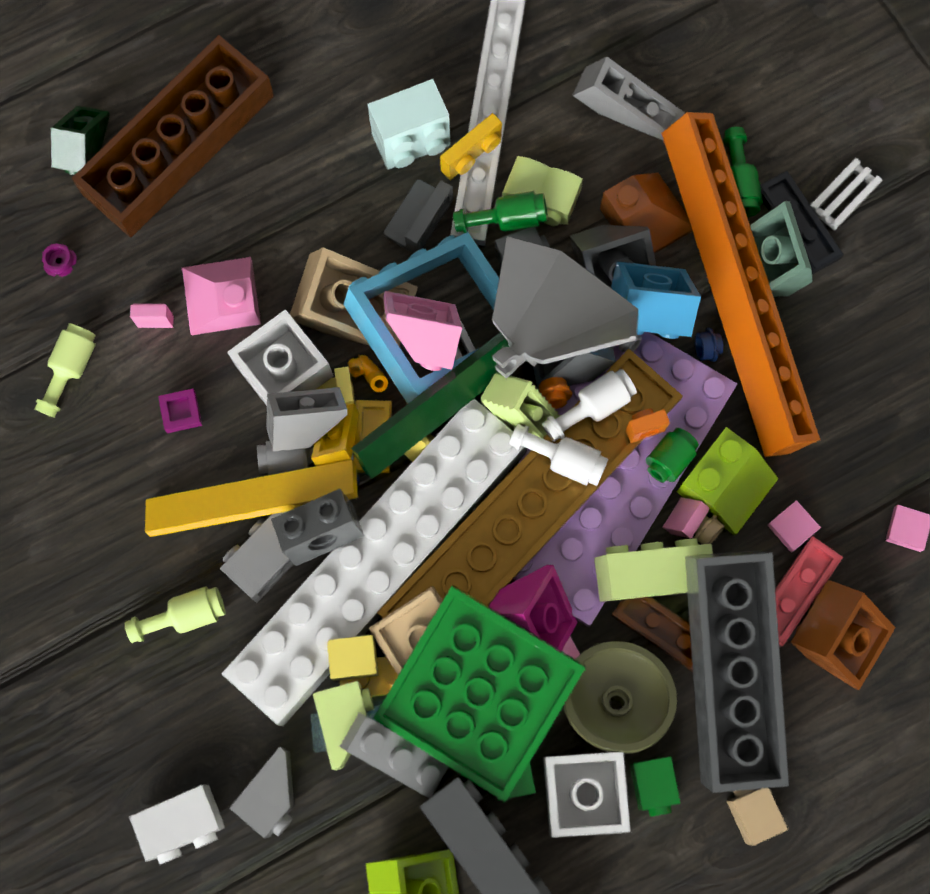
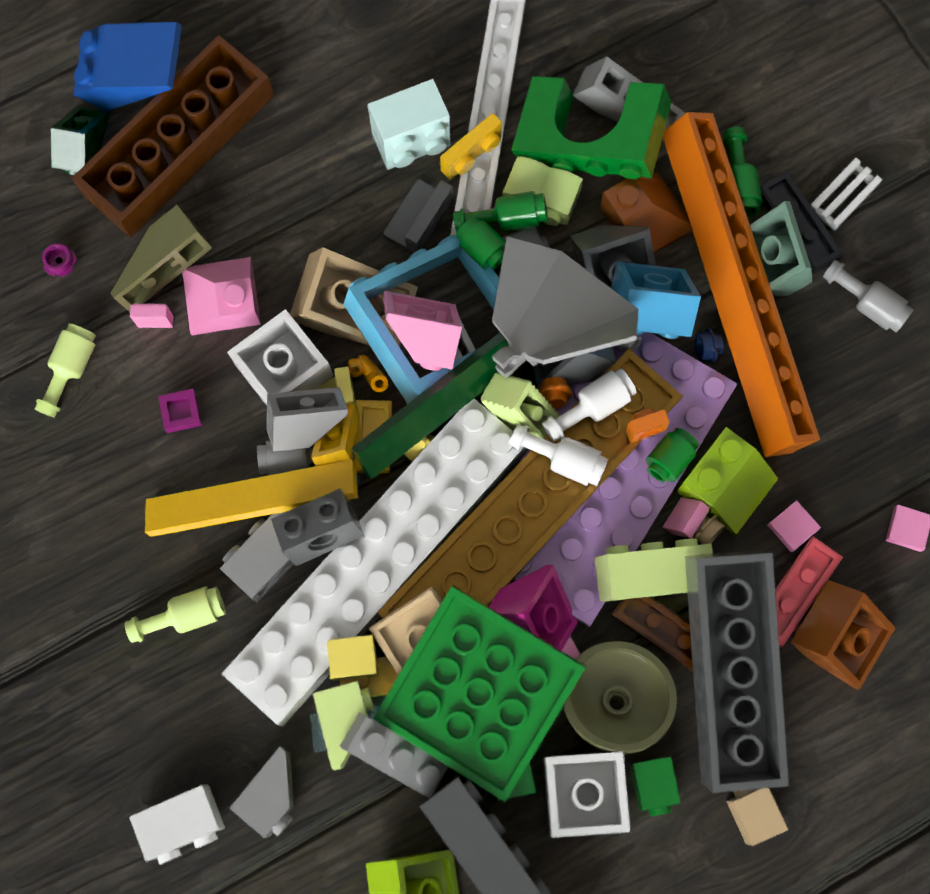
none -> blue slope [73,22,182,111]
none -> olive slope [111,205,212,312]
none -> green brick [455,217,506,270]
none -> green arch [512,76,672,180]
none -> light grey piece [823,260,914,333]

